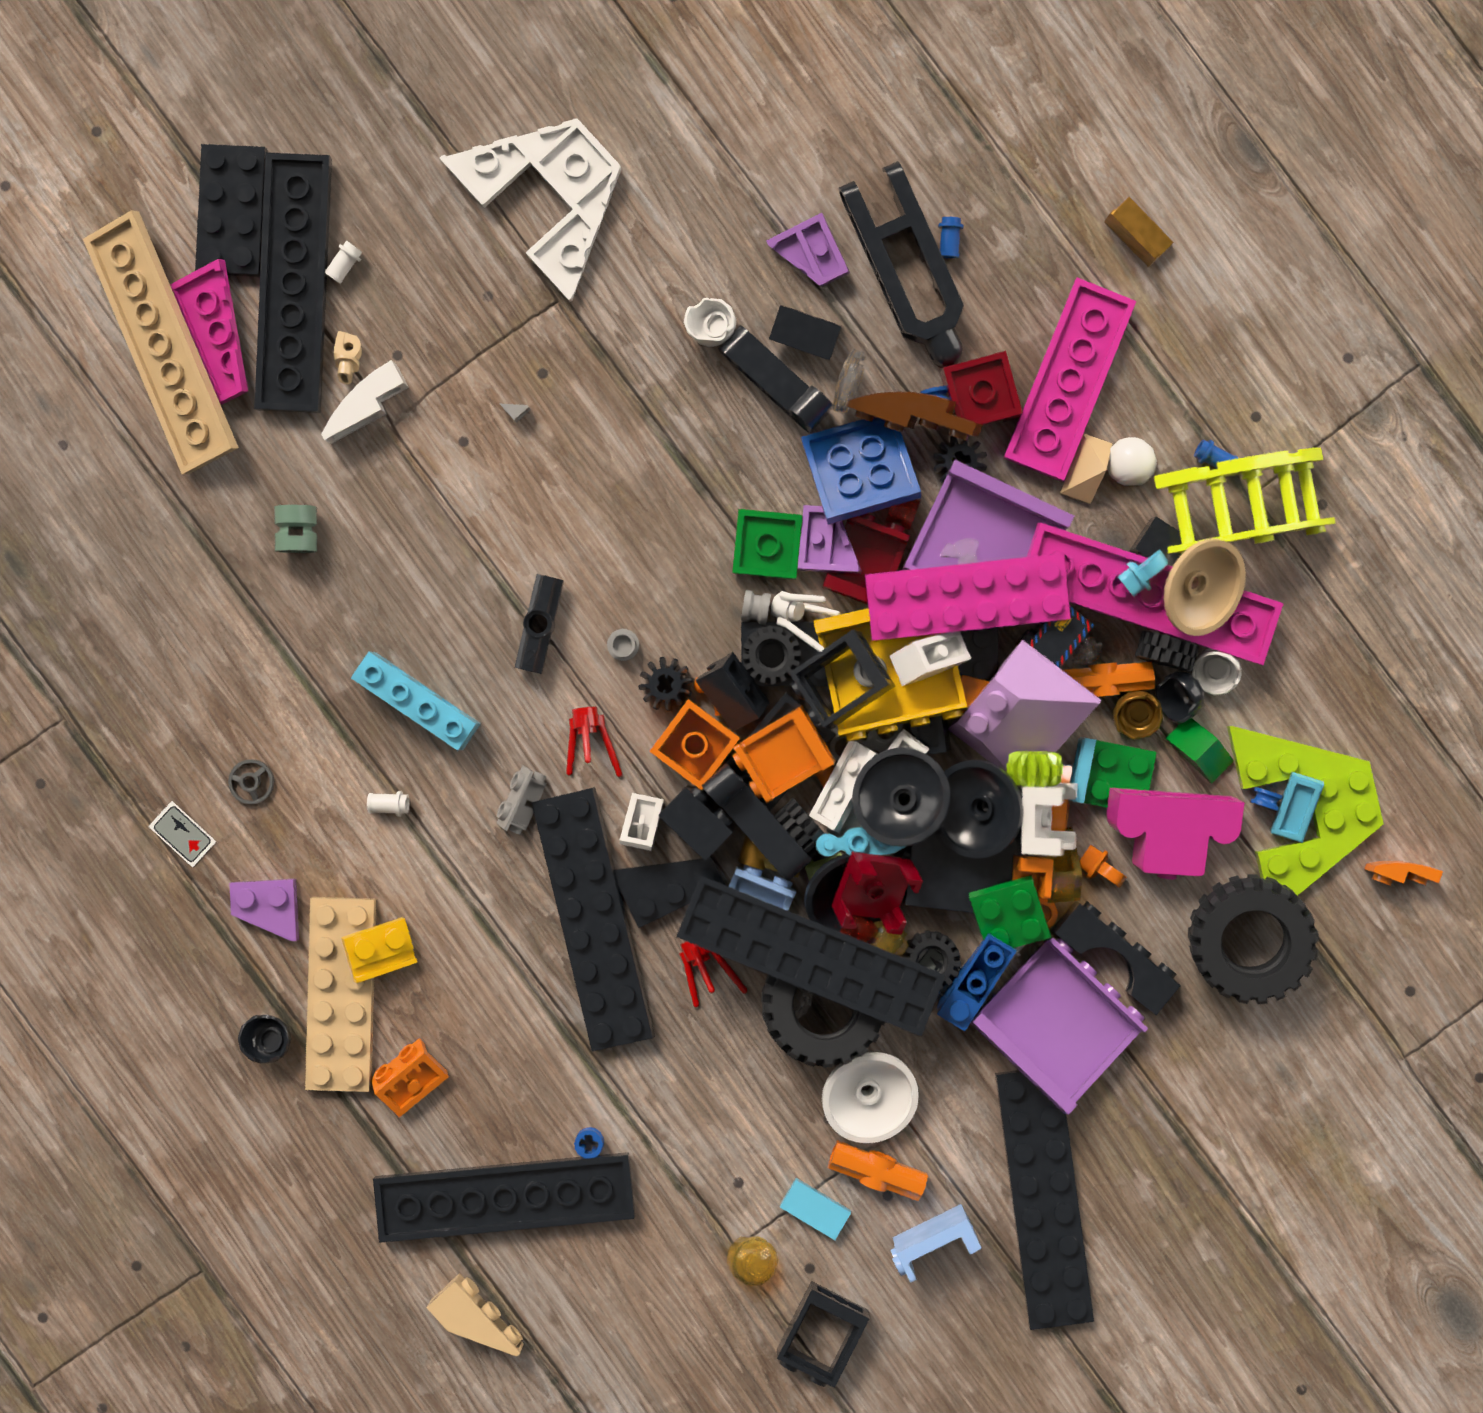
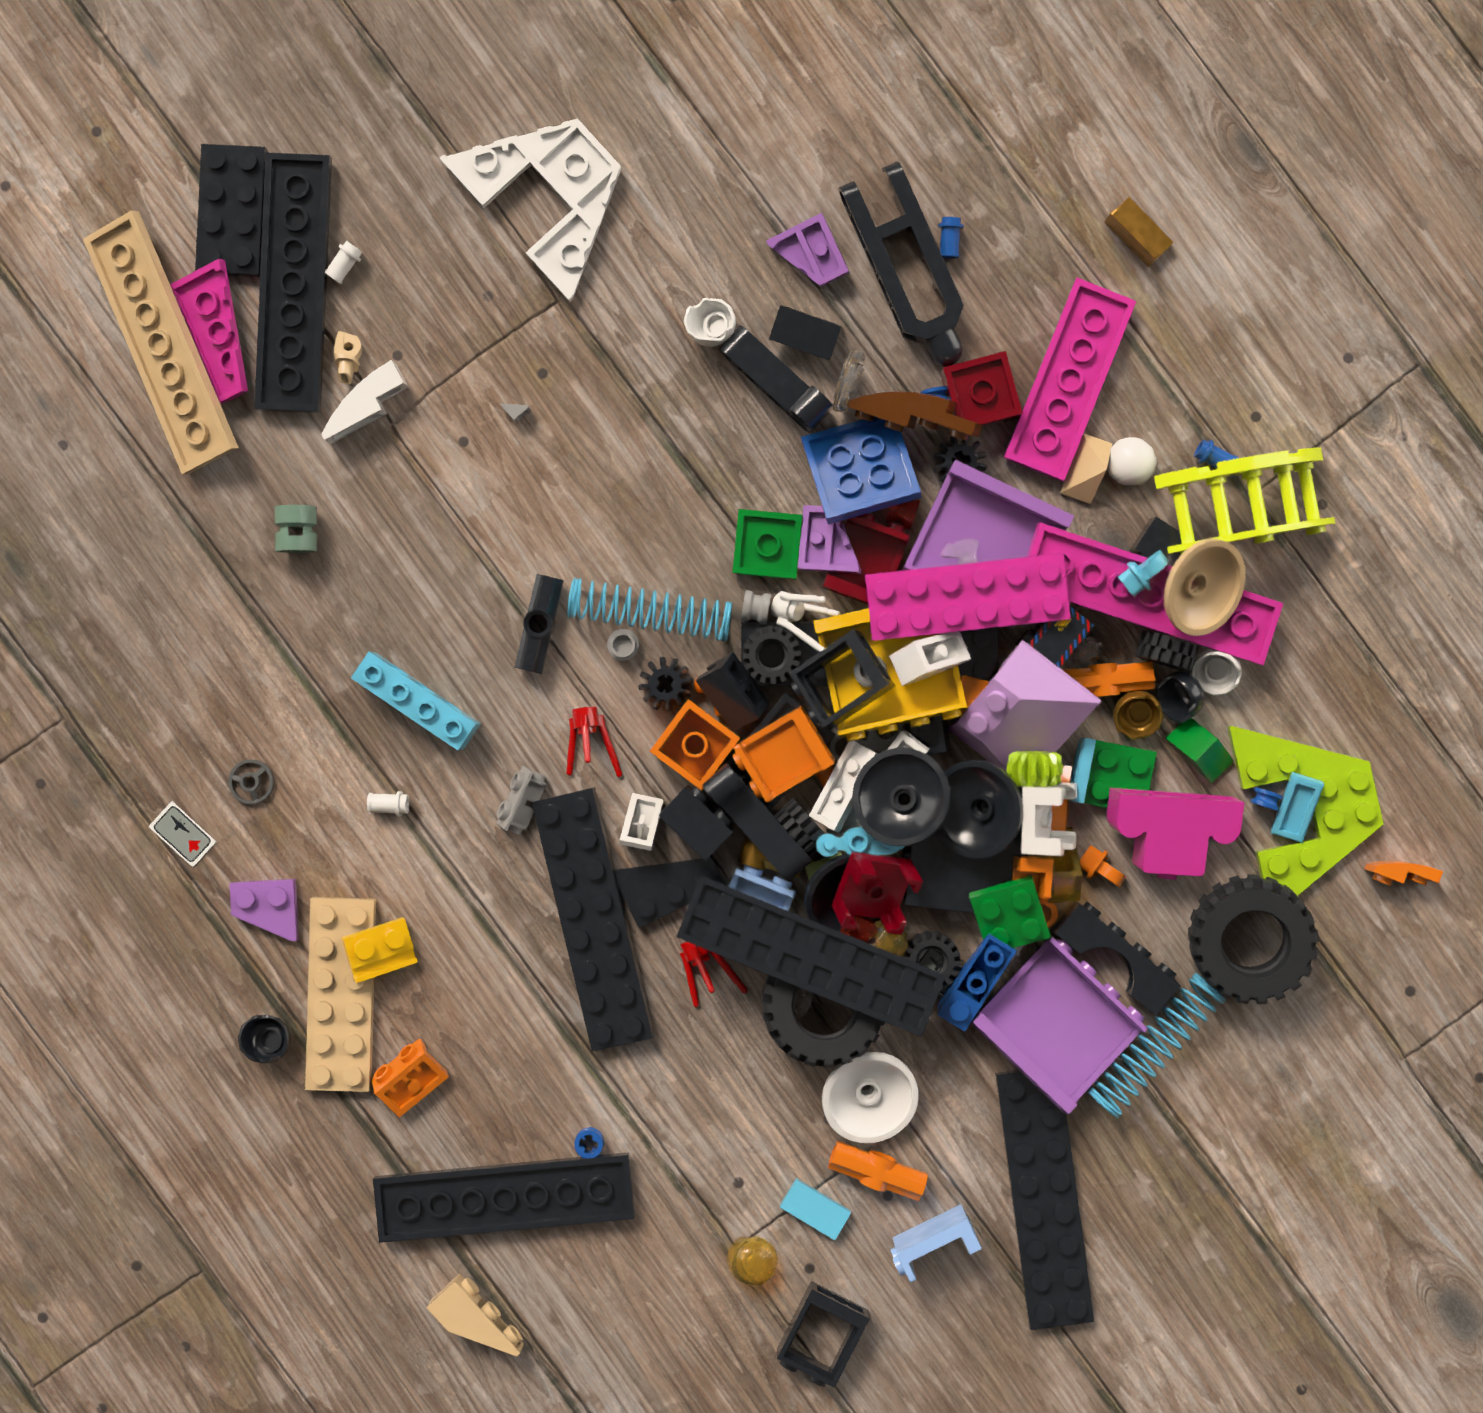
none -> medium azure piece [567,578,733,642]
none -> medium azure piece [1087,973,1226,1119]

